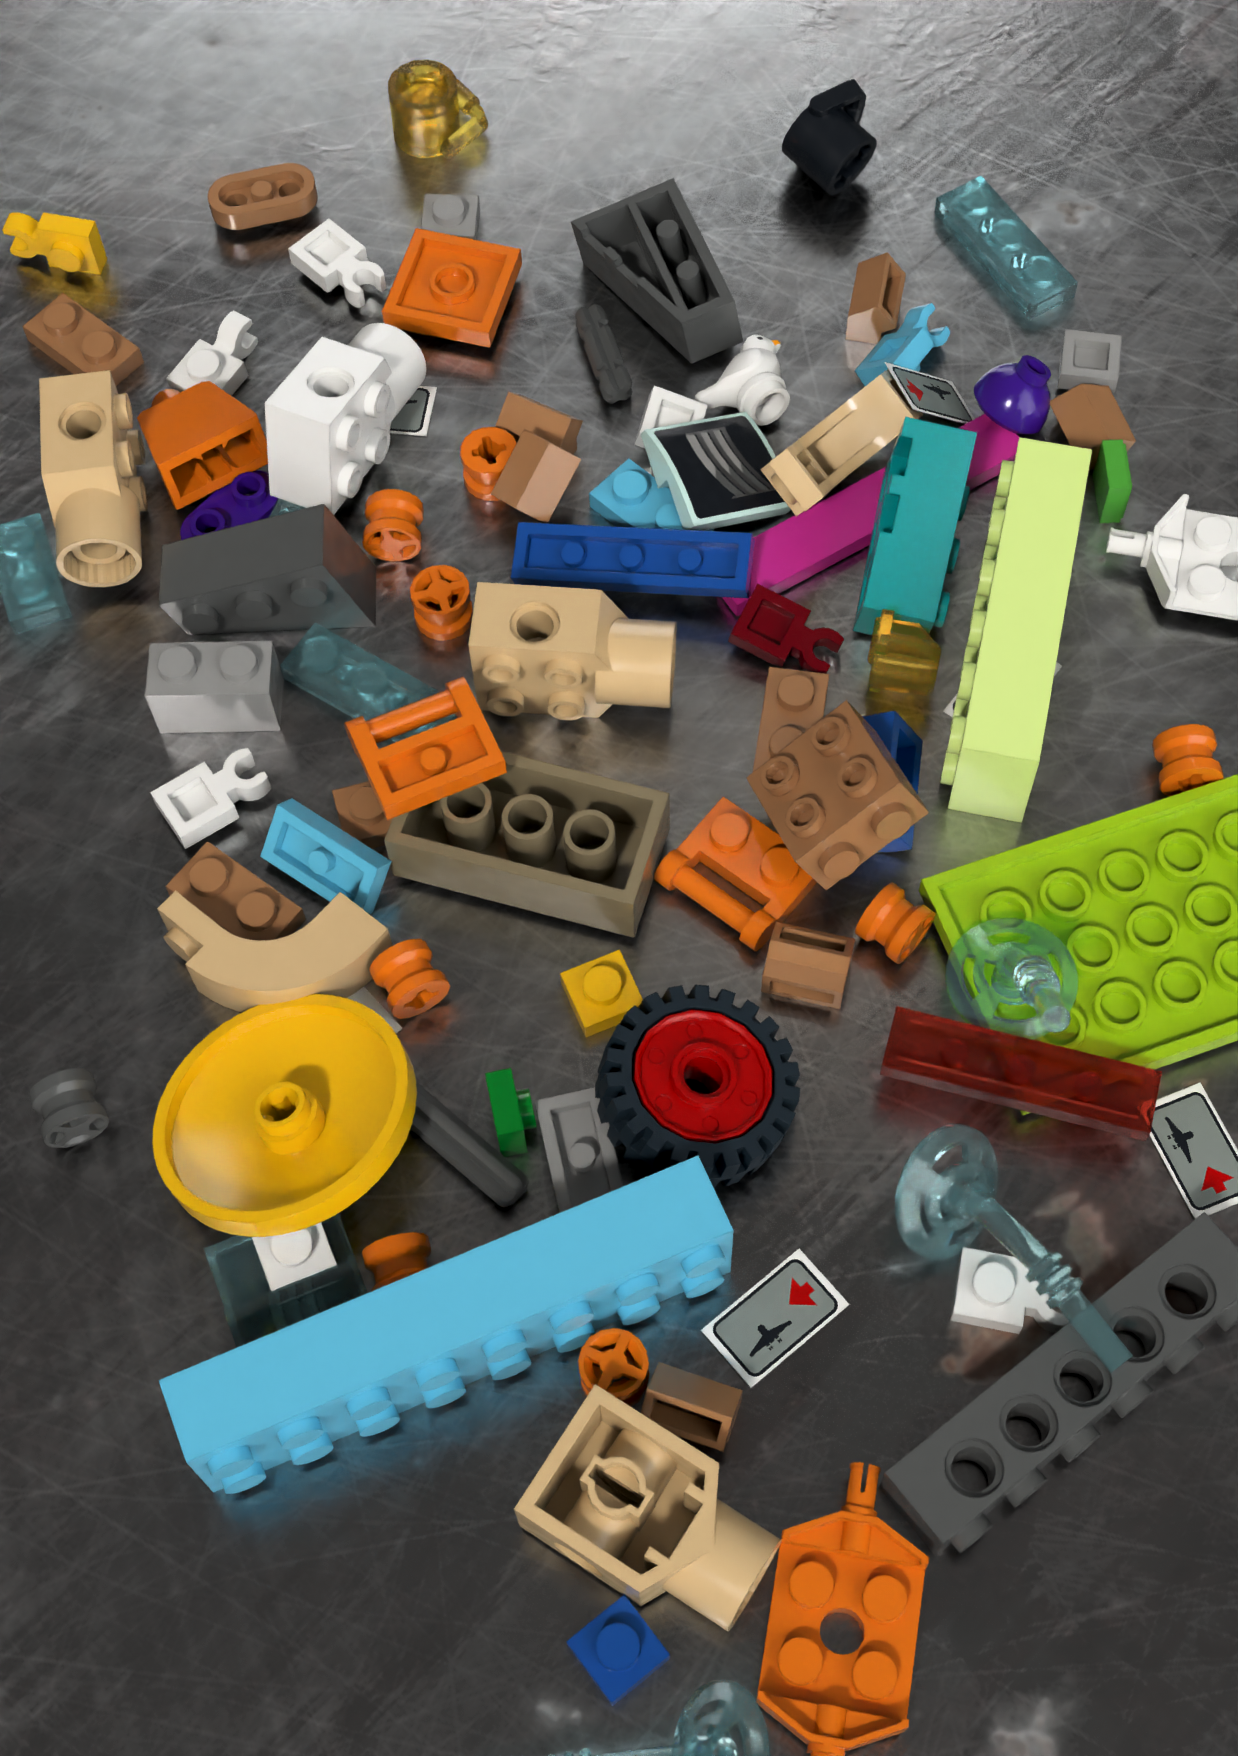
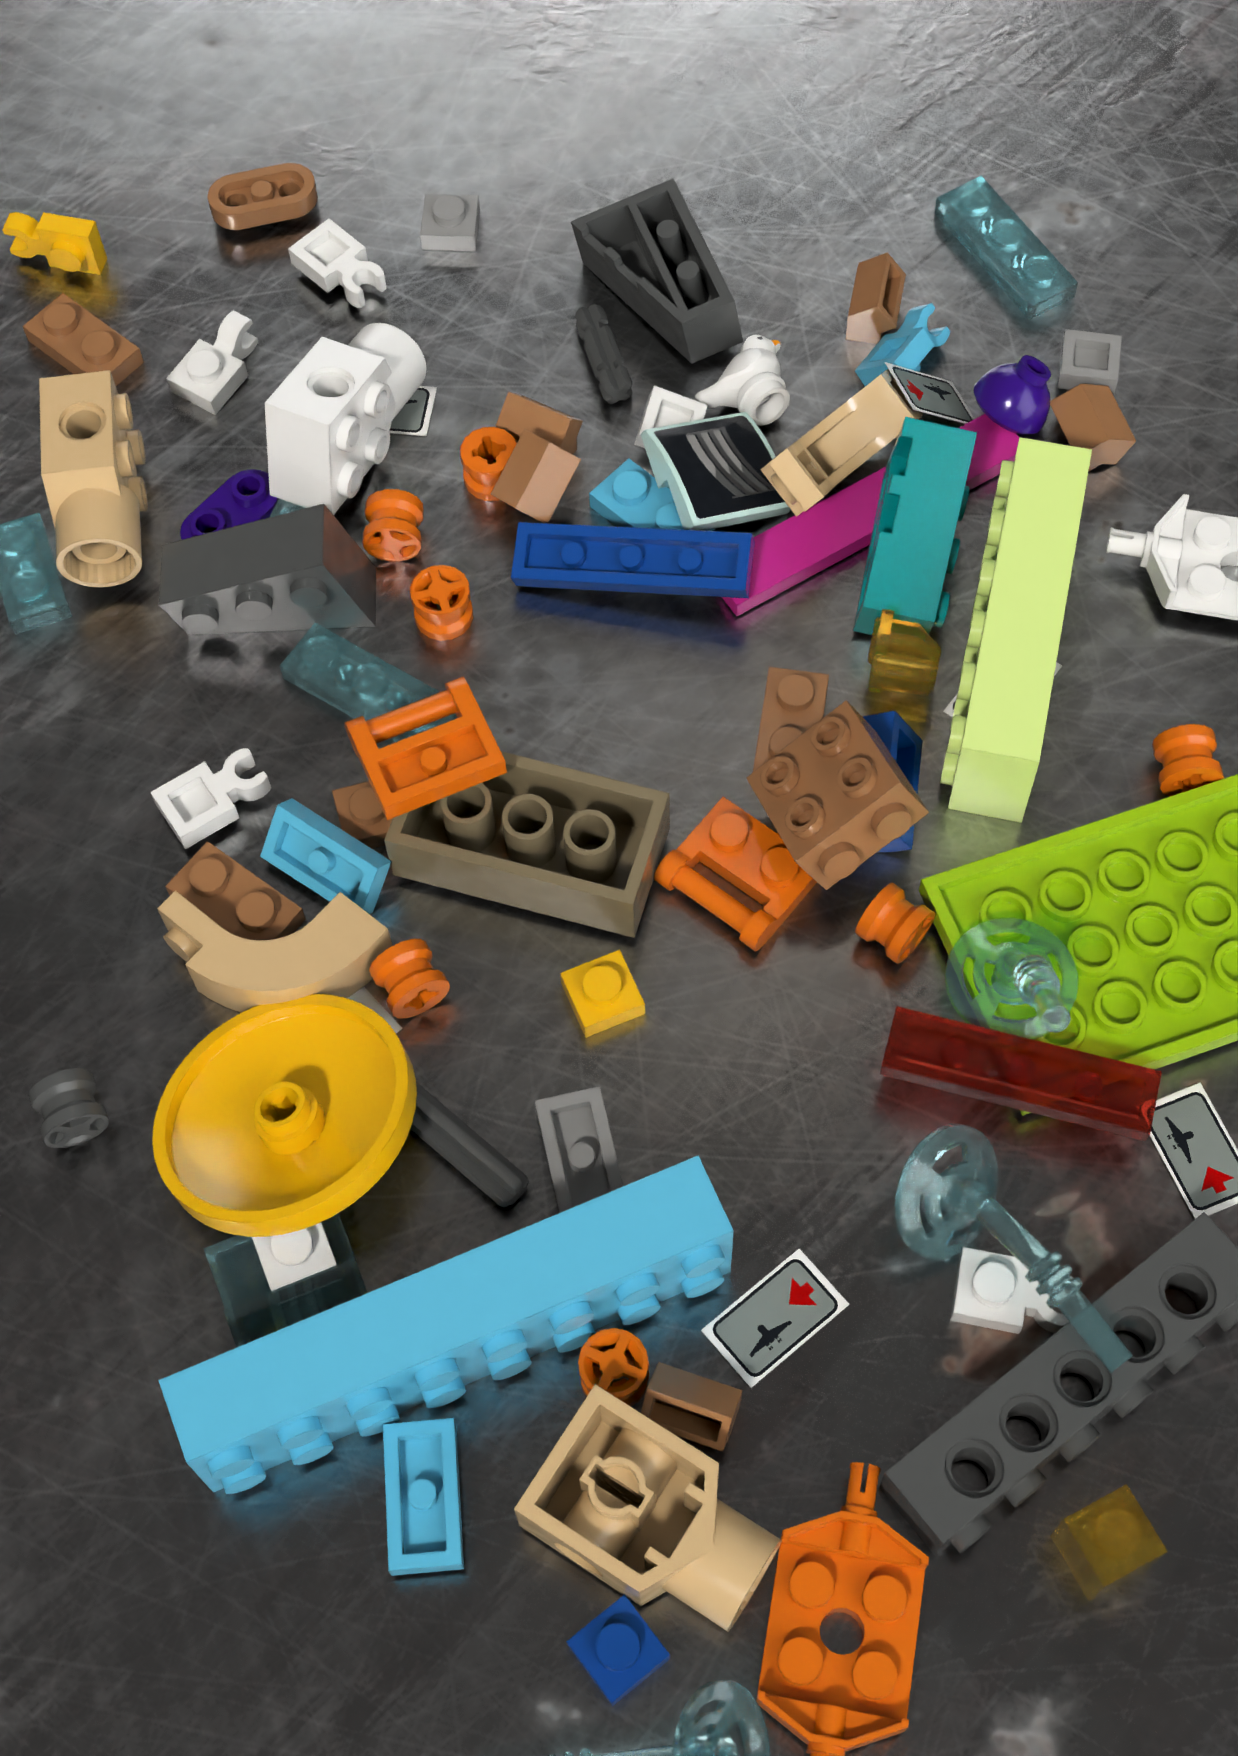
orange torso [137,381,268,510] -> none
light grey brick [145,641,284,733] -> none
orange wheel [362,1232,431,1291] -> none
orange plate [382,228,522,348] -> none
clear yellow piece [388,59,488,159] -> none
tan brick [468,582,677,720] -> none
green plate [485,1068,537,1157] -> none
wheel [595,985,800,1188] -> none
dark red plate [728,583,844,674] -> none
medium nougat piece [761,922,855,1009] -> none
black piece [782,79,877,196] -> none
bright green tile [1092,439,1132,523] -> none
none -> medium azure plate [383,1418,464,1576]
none -> clear yellow brick [1050,1484,1168,1602]

